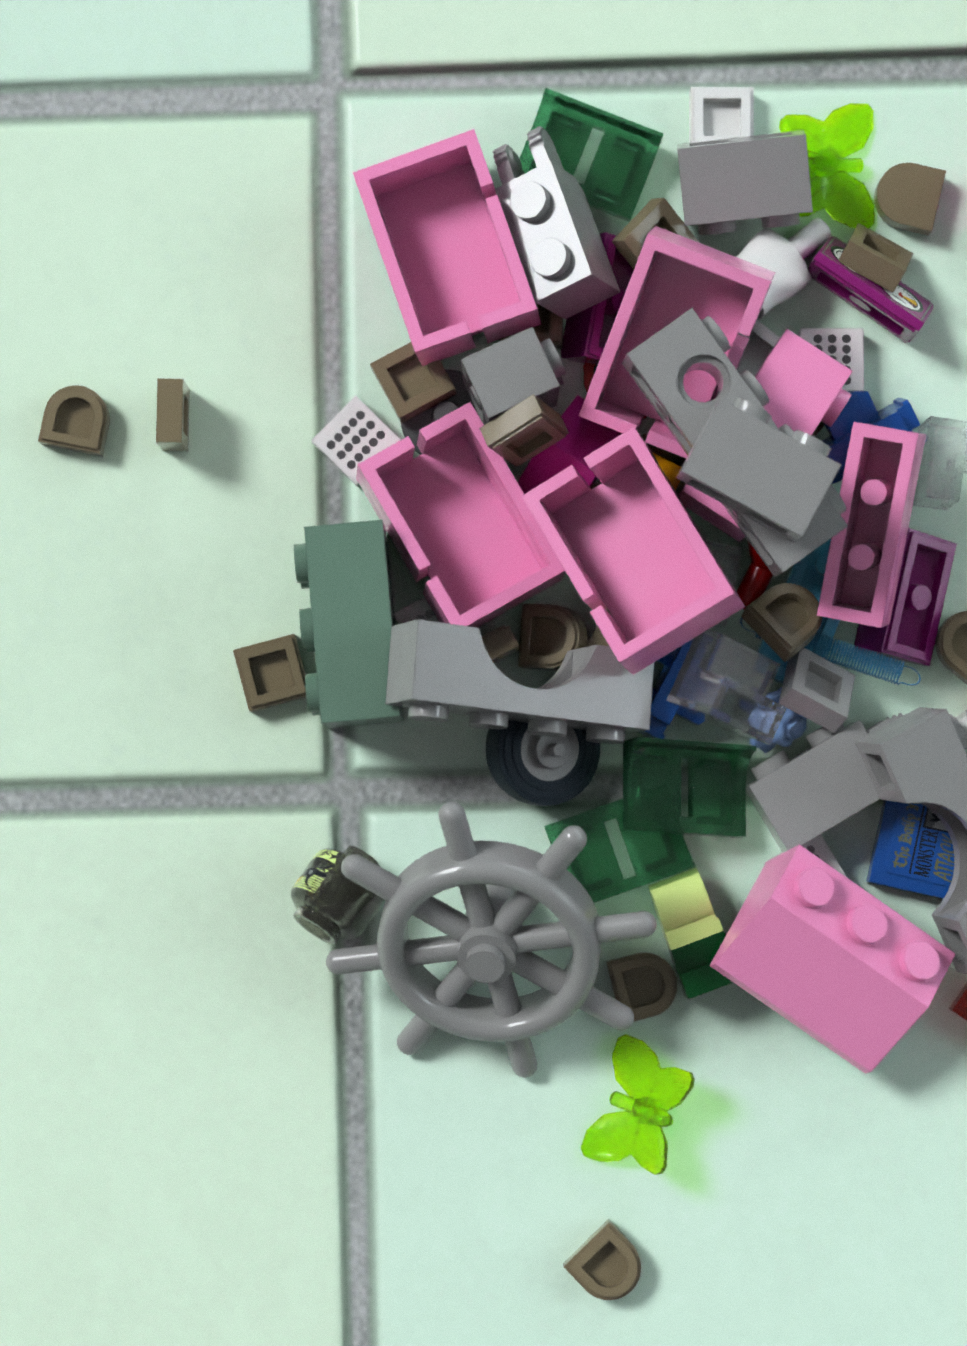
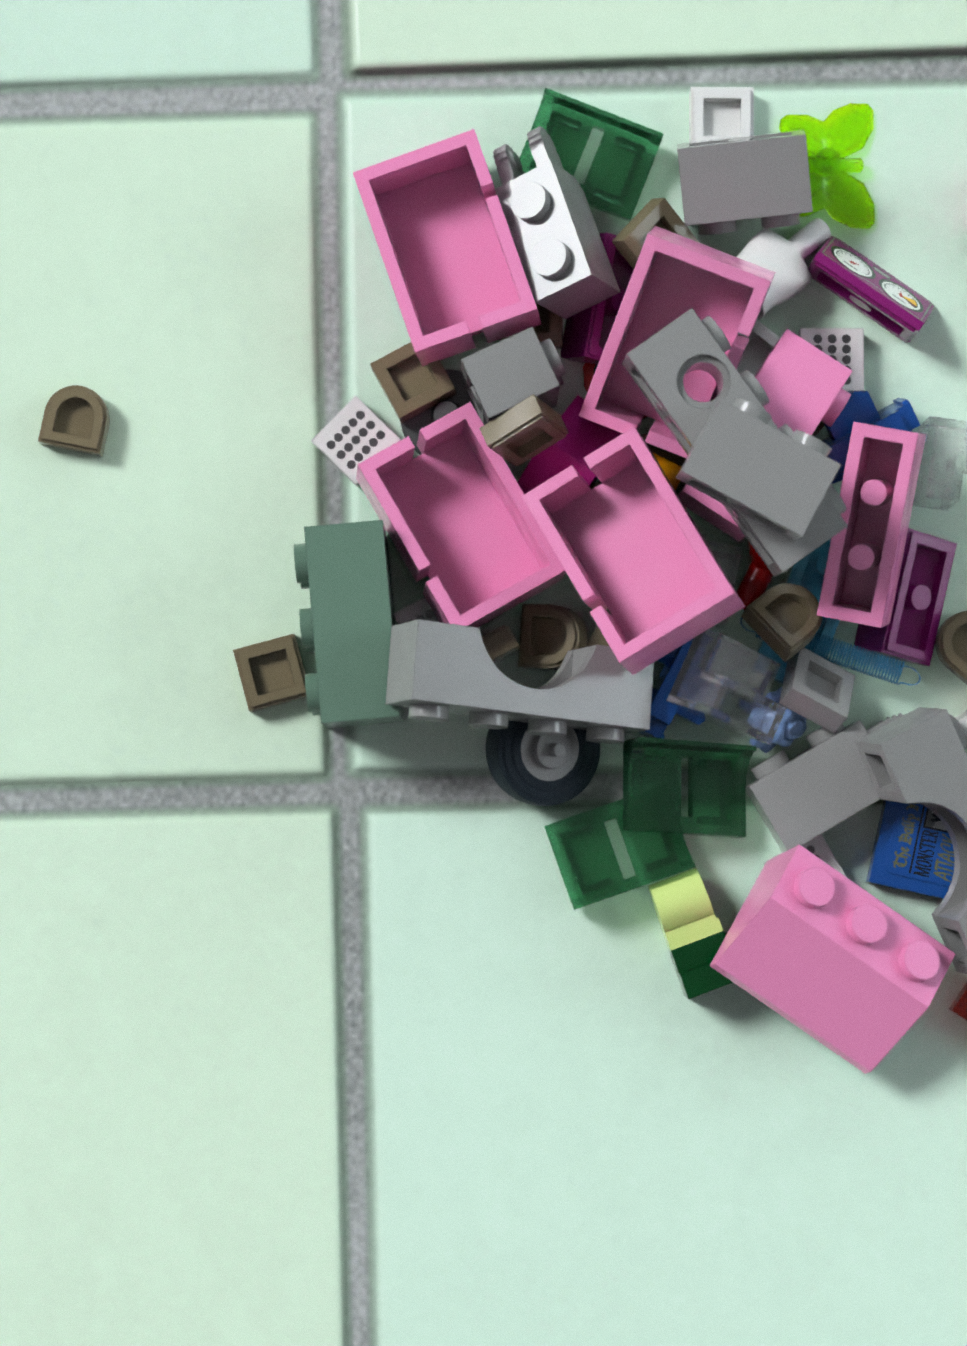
dark tan tile [156,378,190,451] -> none
clear smoke head [291,845,385,944] -> none
light grey piece [326,802,657,1078] -> none
dark tan tile [563,1219,641,1300] -> none
clear neon green piece [580,1034,695,1175] -> none
dark tan tile [606,952,677,1021] -> none
dark tan tile [838,223,913,293] -> none
dark tan tile [874,163,946,236] -> none

